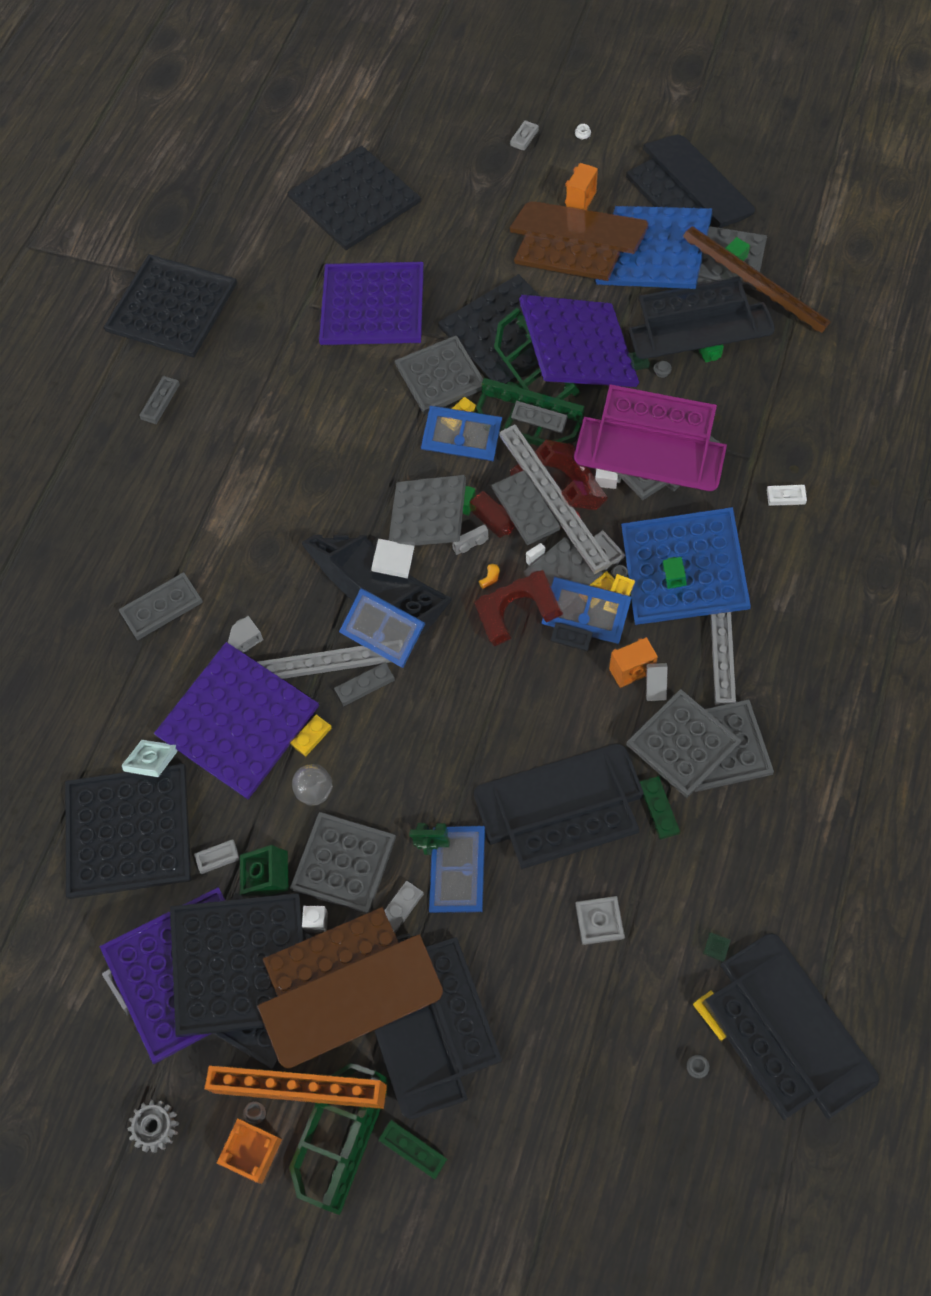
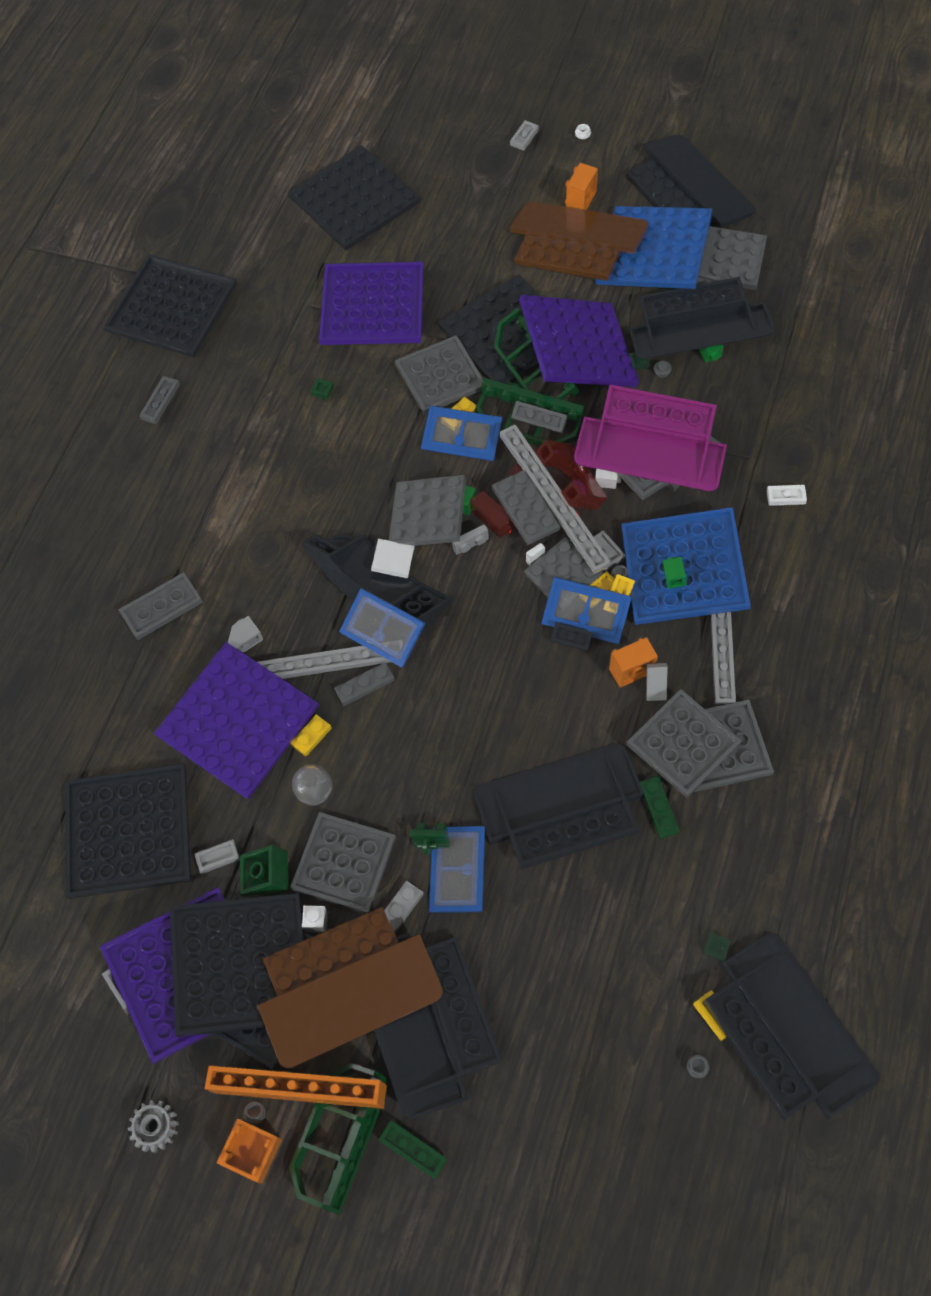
light aqua plate [122,740,177,777] -> none
clear red arch [474,570,564,647] -> none
light orange arm [479,564,500,589] -> none
light grey tile [575,896,625,945] -> none
reddish brown plate [683,226,831,333] -> none
green brick [725,237,750,261] -> none
none -> dark green plate [311,378,334,400]

